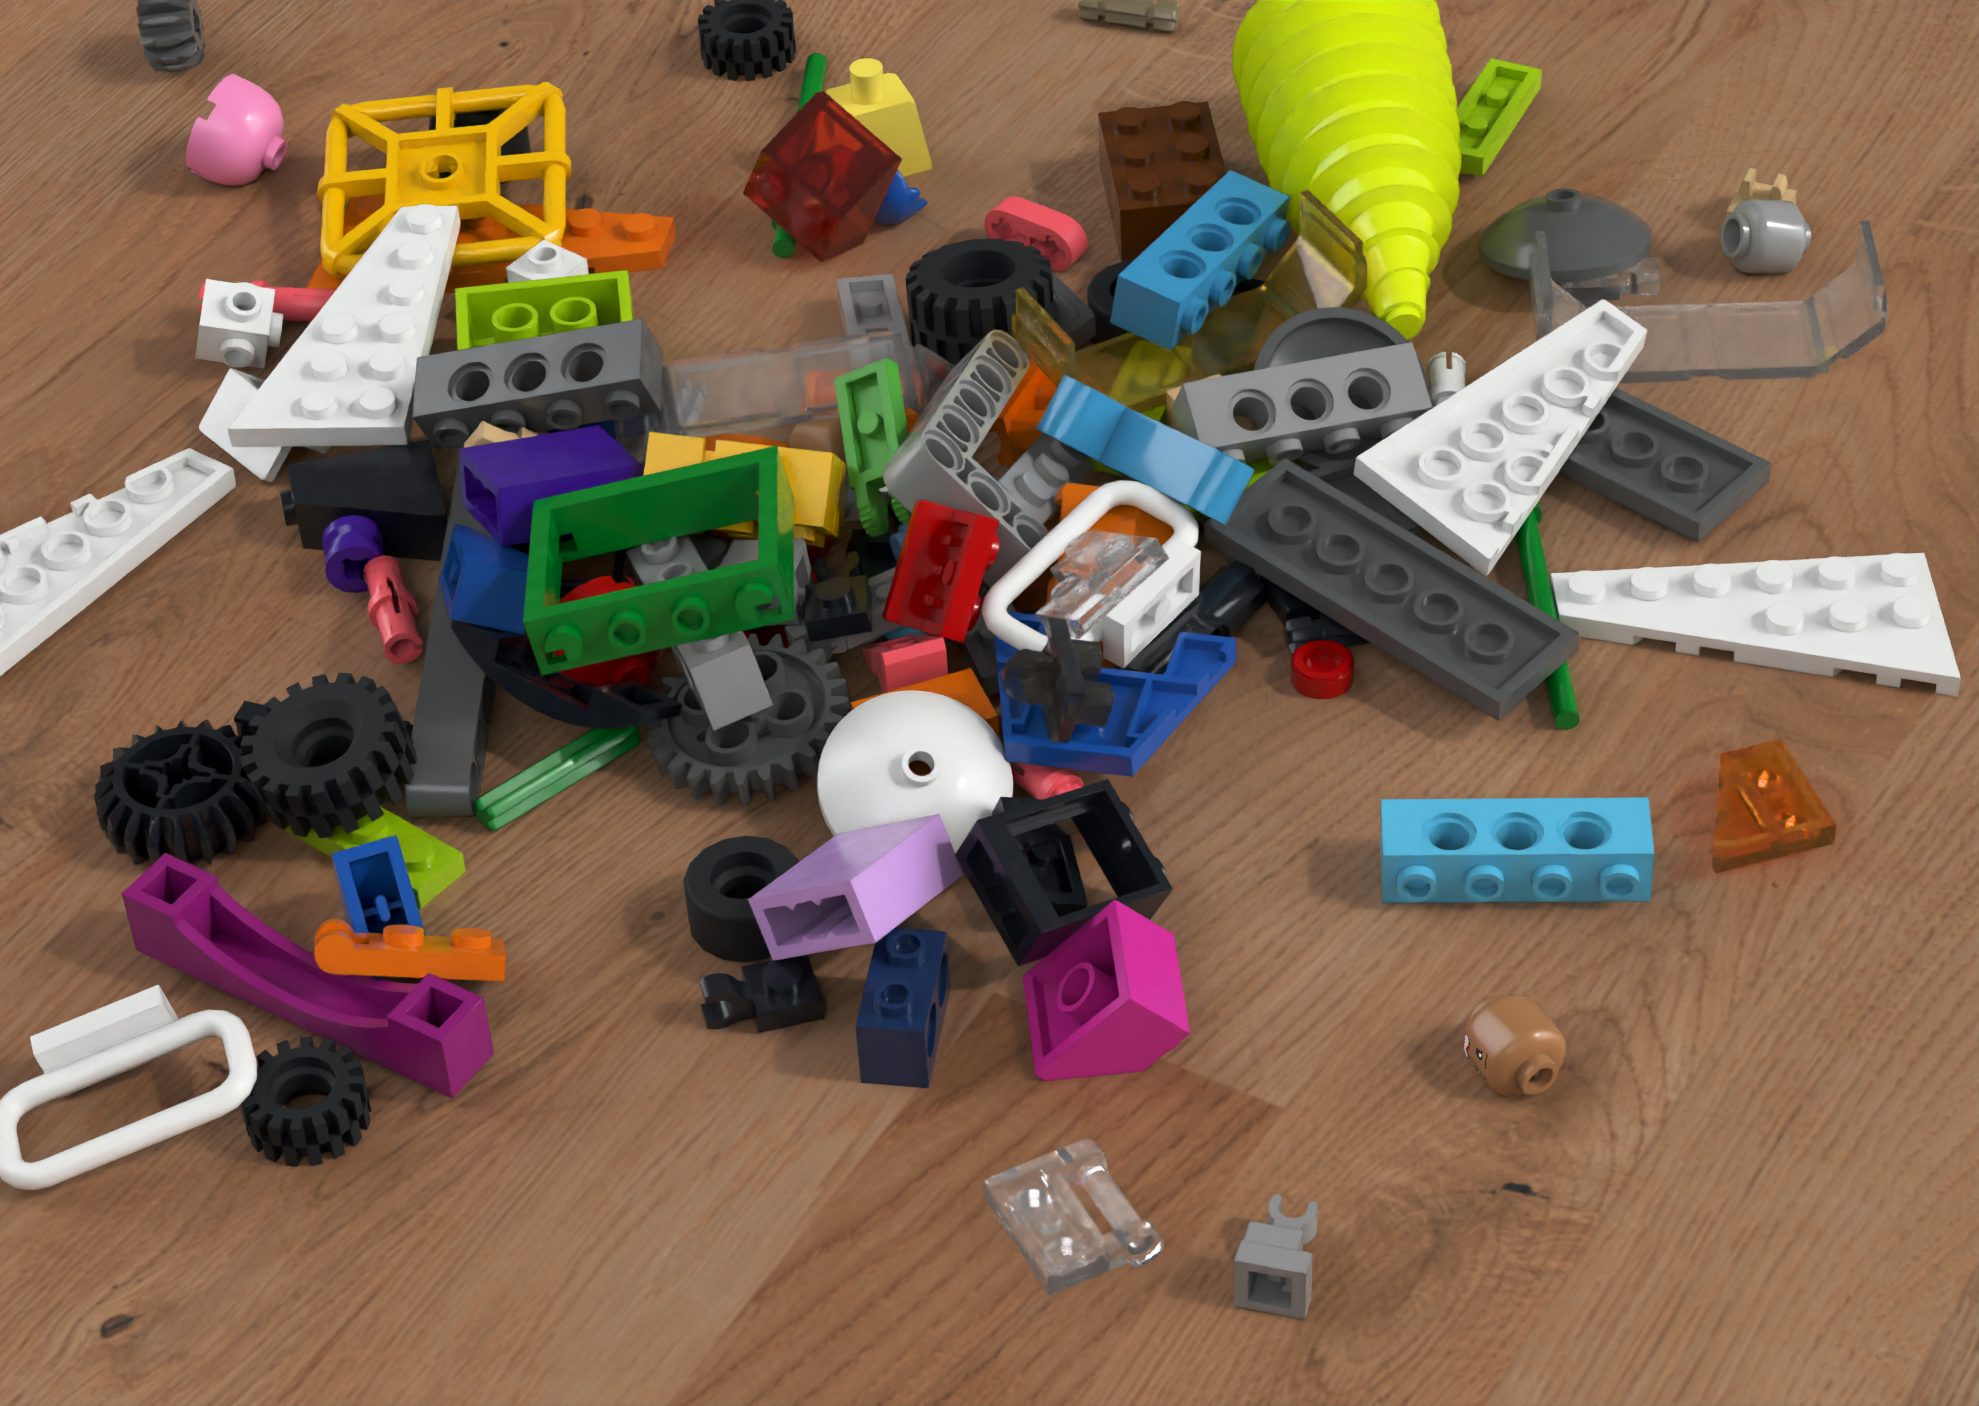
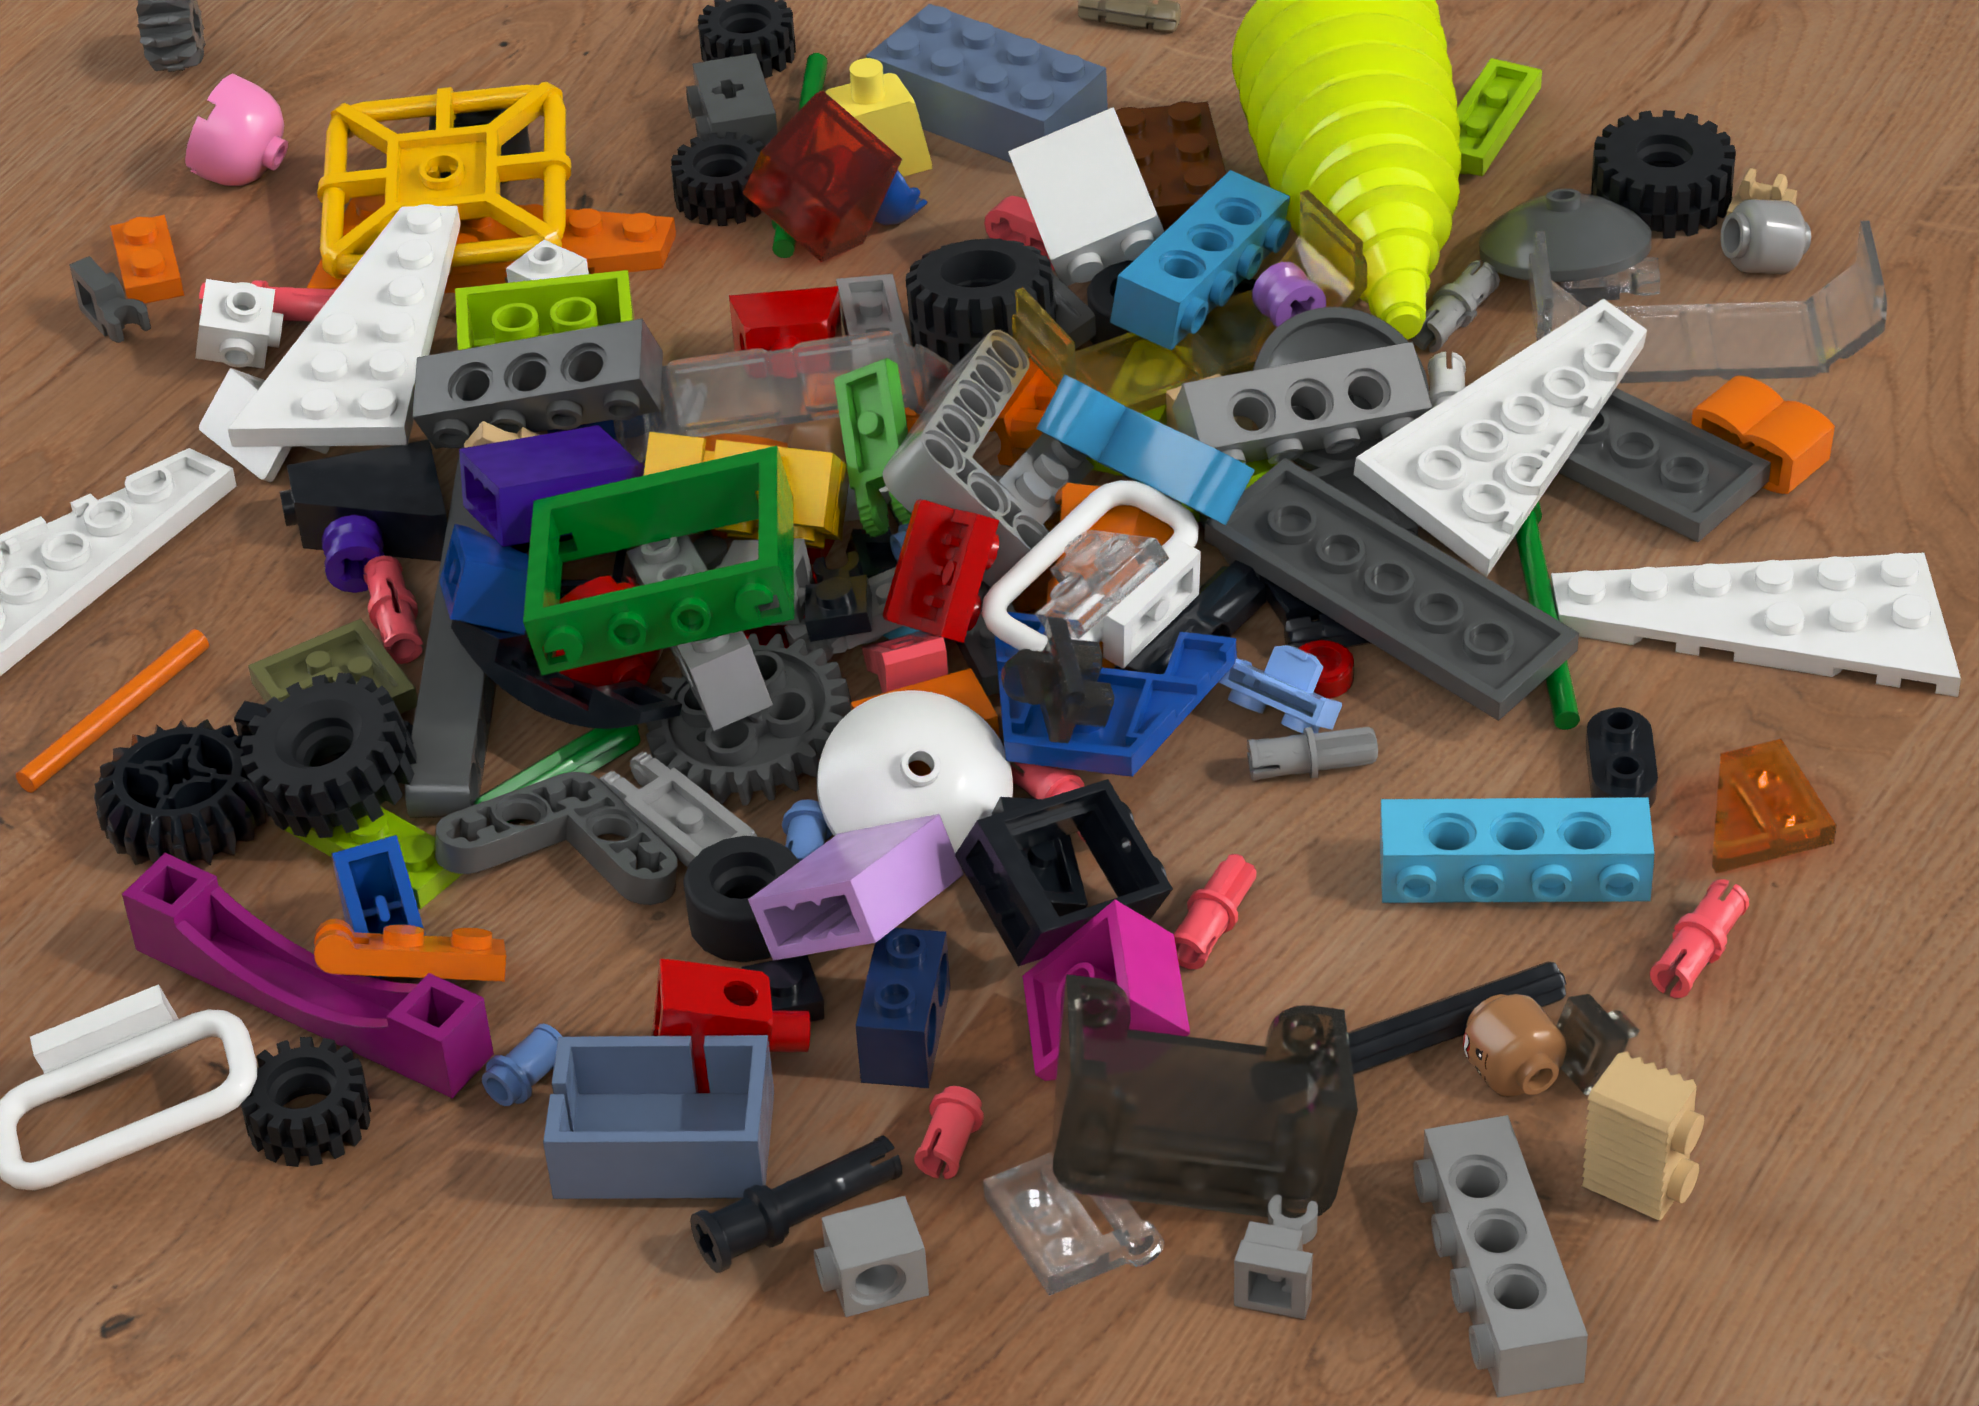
none -> orange bar [16,629,209,793]
none -> dark grey plate [69,256,151,343]
none -> orange plate [110,215,185,304]
none -> olive plate [248,618,418,714]
none -> dark grey beam [435,772,677,905]
none -> medium blue pin [482,1024,563,1106]
none -> sand blue piece [543,1035,774,1199]
none -> light grey hinge [600,751,757,867]
none -> red torso [651,959,810,1093]
none -> black tyre [671,132,773,226]
none -> dark grey brick [686,53,780,159]
none -> black pin [690,1135,902,1273]
none -> red torso [729,286,843,382]
none -> medium blue pin [782,799,832,861]
none -> light grey brick [814,1196,929,1317]
none -> sand blue brick [866,4,1108,163]
none -> coral pin [914,1086,984,1179]
none -> white brick [1008,107,1164,286]
none -> clear smoke windscreen [1052,974,1358,1218]
none -> coral axle [1174,854,1256,969]
none -> light blue piece [1219,645,1342,733]
none -> light grey axle [1247,727,1378,781]
none -> black axle [1249,961,1566,1105]
none -> medium lavender wheel [1252,262,1326,328]
none -> light grey pin [1411,260,1500,353]
none -> light grey brick [1413,1115,1588,1397]
none -> clear smoke tile [1556,994,1640,1095]
none -> tan brick [1581,1051,1704,1220]
none -> black plate [1586,707,1658,808]
none -> black tyre [1591,110,1736,239]
none -> coral pin [1650,879,1749,998]
none -> orange brick [1691,376,1835,494]

